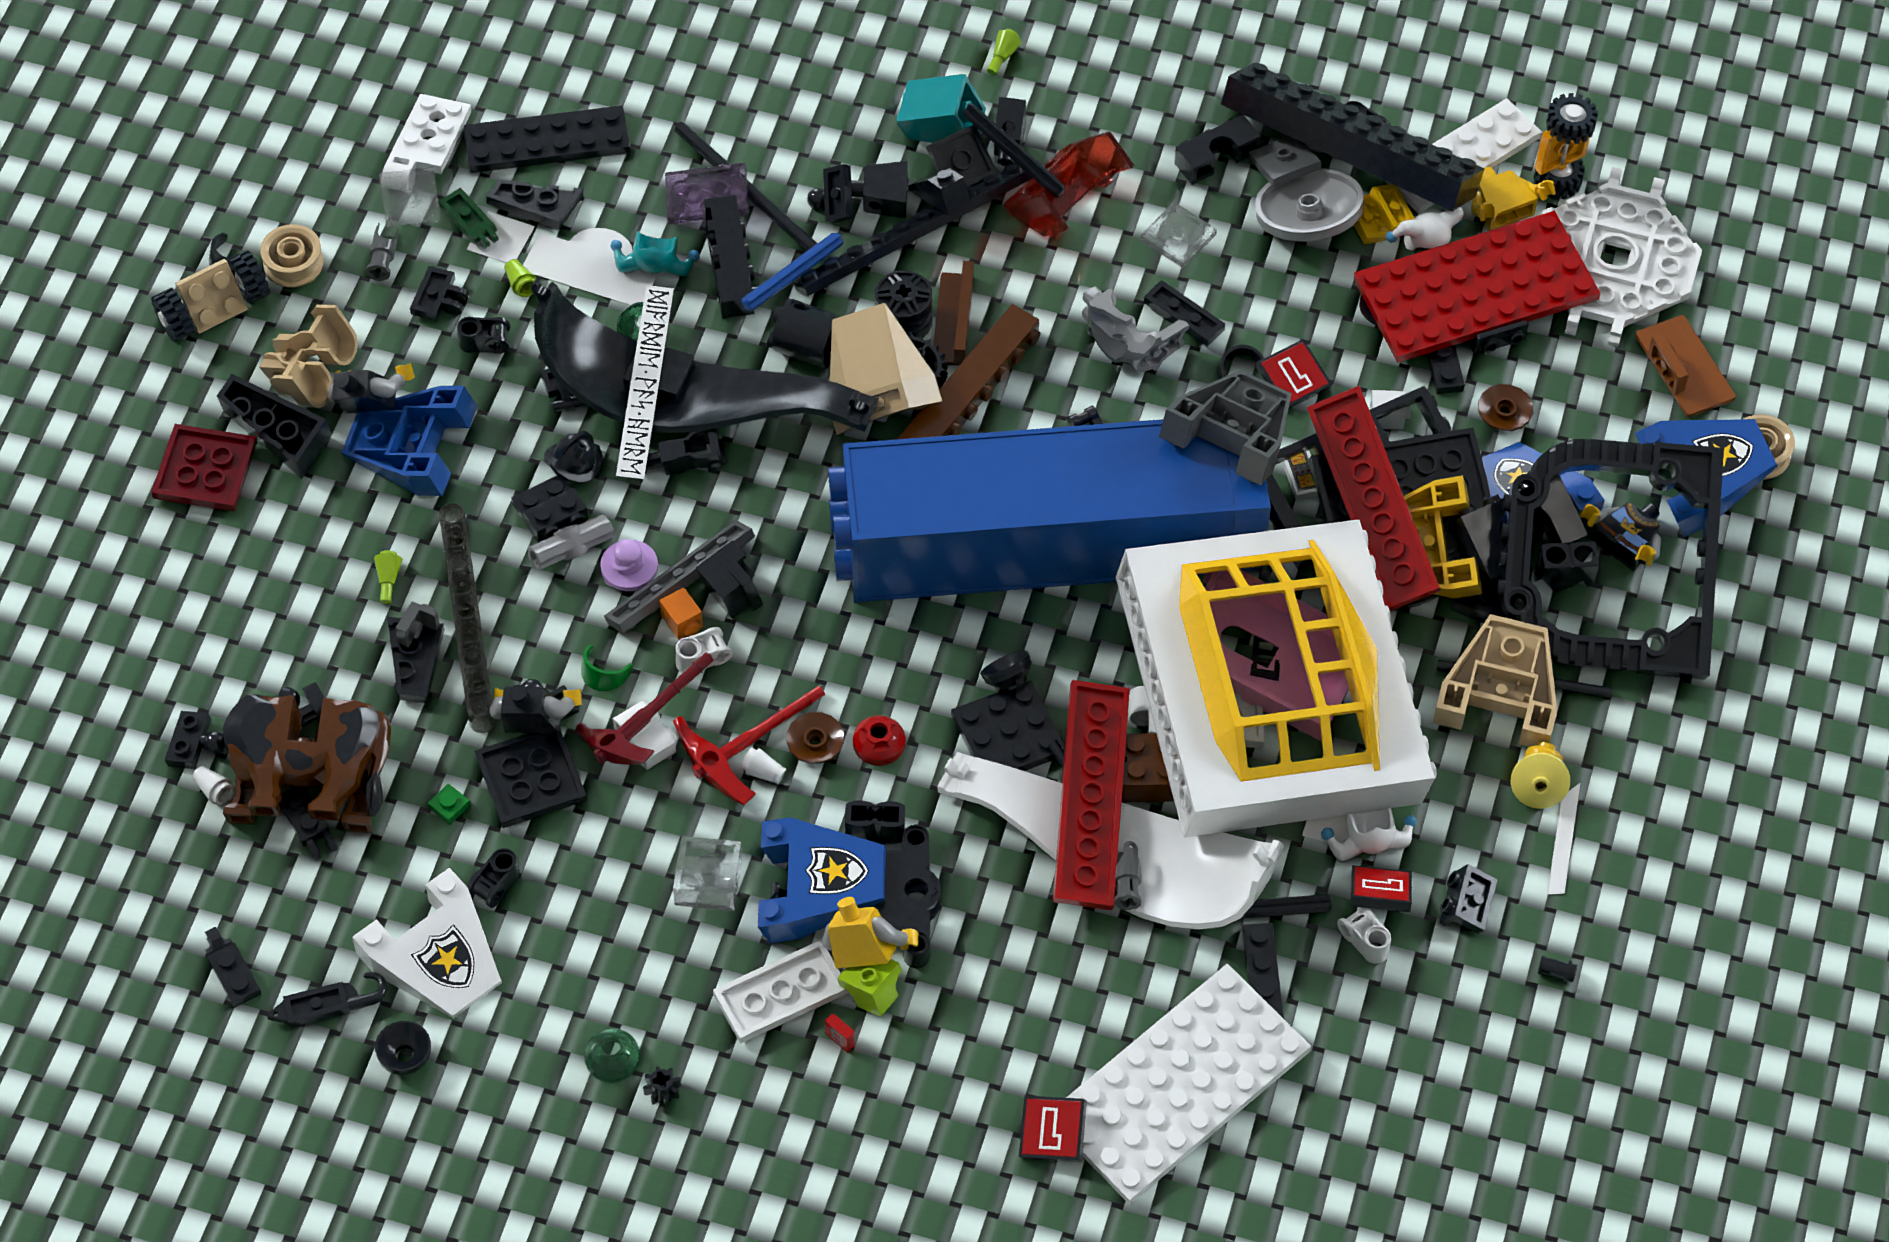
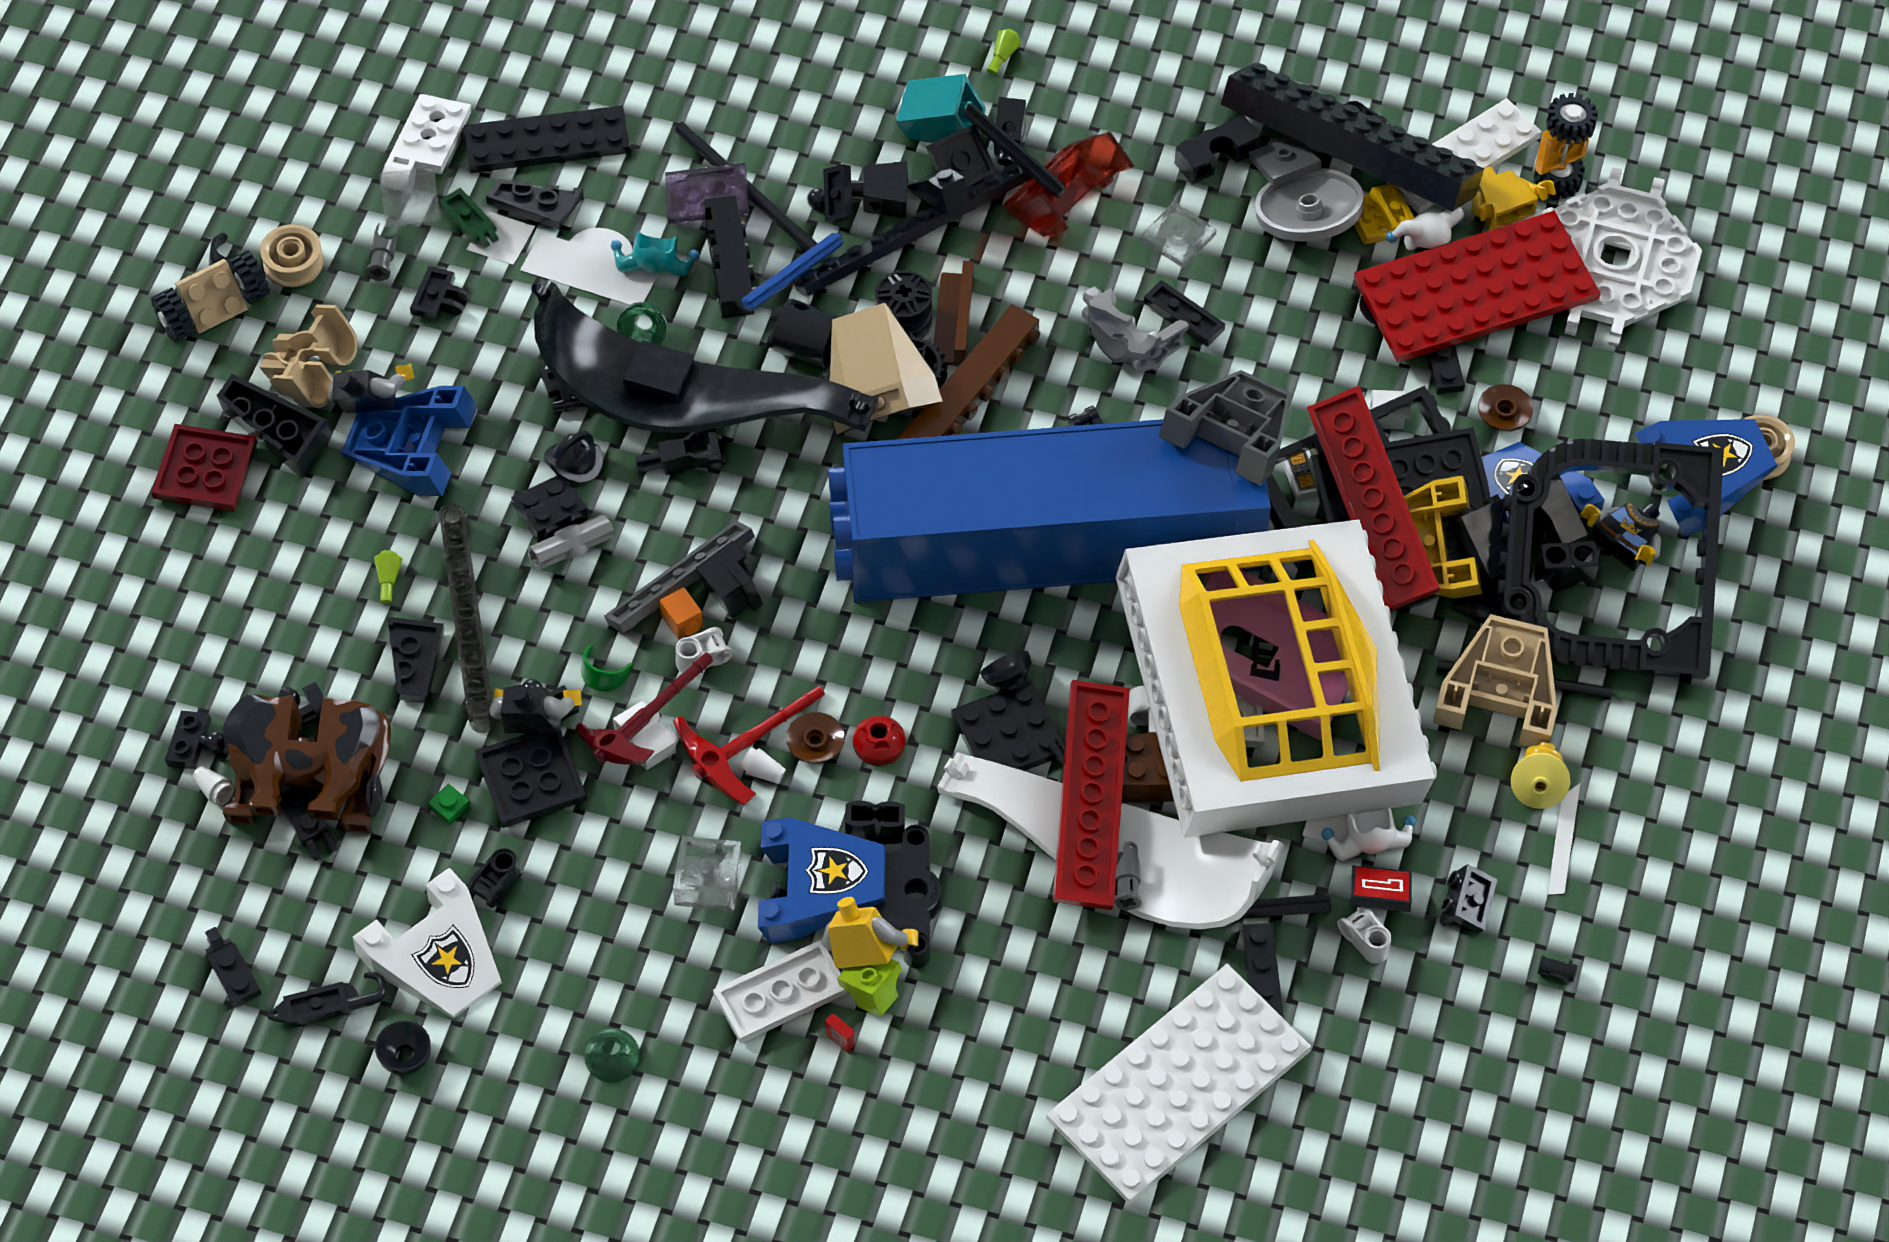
dark grey bracket [395,601,440,647] -> none
black piece [457,316,511,354] -> none
lime cone [504,259,536,297] -> none
lavender plate [600,539,658,591] -> none
white sticker [616,285,674,479] -> none
black gear [643,1066,681,1106] -> none
red tile [1019,1095,1087,1162] -> none
black helmet [1217,345,1264,379] -> none
red tile [1255,339,1332,409] -> none
black bracket [1468,320,1529,355] -> none
dark orange bracket [1635,315,1736,418] -> none

